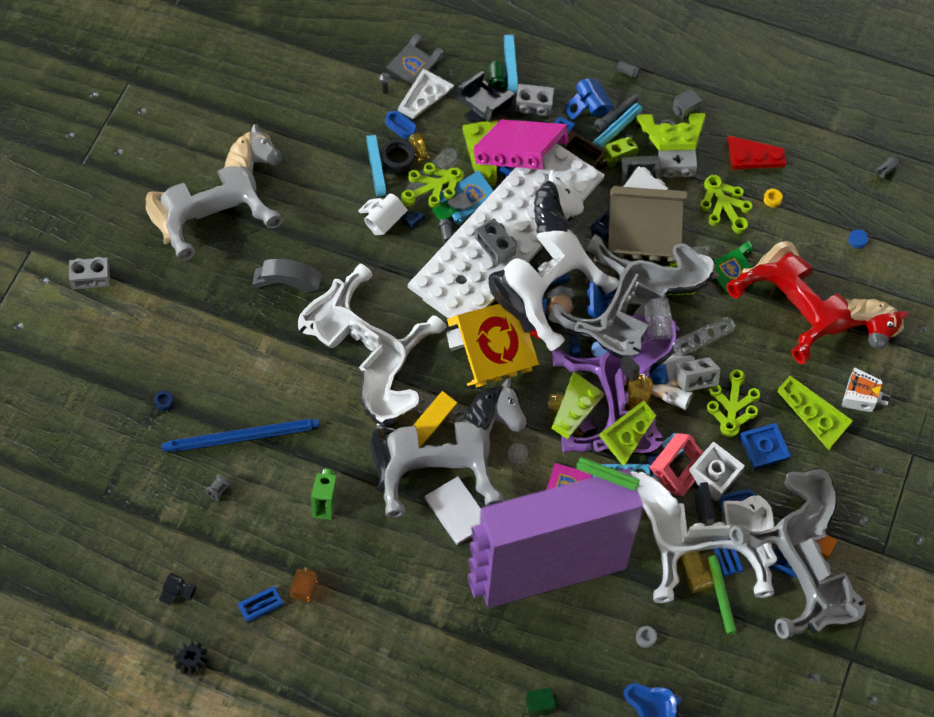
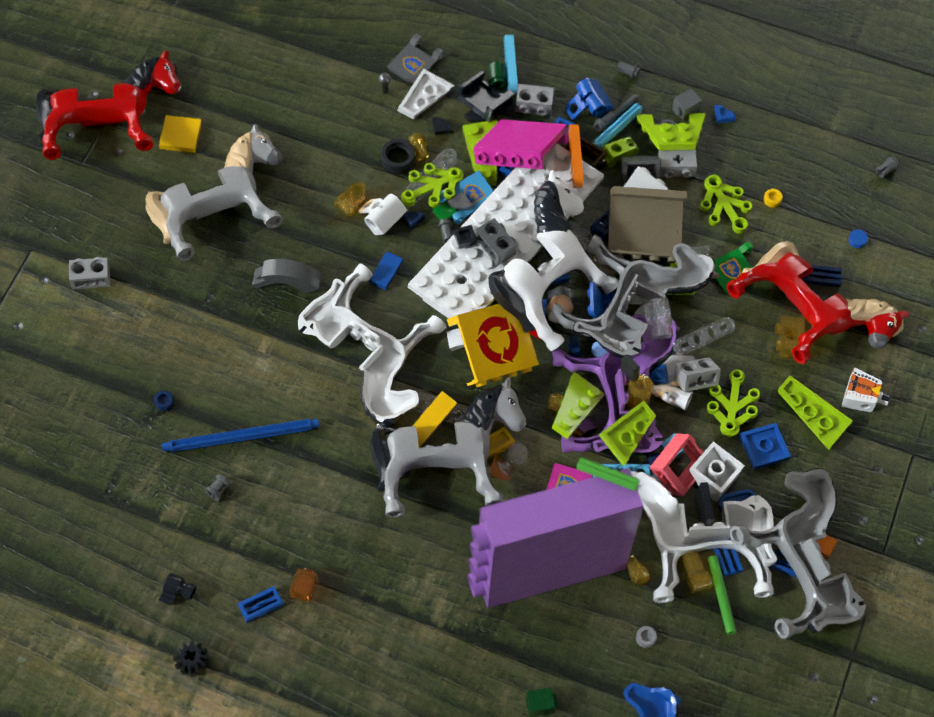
bright green torso [311,469,337,520] -> none
medium azure beam [366,135,386,197] -> none
blue tile [385,111,416,139] -> none
white tile [425,477,481,545] -> none
red wing [727,136,786,169] -> none
none -> red animal [36,51,181,160]
none -> yellow tile [159,115,202,153]
none -> clear yellow piece [333,182,367,217]
none -> blue tile [369,251,403,290]
none -> black tile [432,117,453,135]
none -> black tile [453,225,477,249]
none -> yellow tile [487,426,515,460]
none -> reddish brown slope [490,454,513,481]
none -> orange beam [568,124,583,188]
none -> clear yellow cone [627,555,650,586]
none -> blue tile [714,105,736,123]
none -> clear yellow brick [775,316,805,359]
none -> dark blue tile [803,265,842,287]

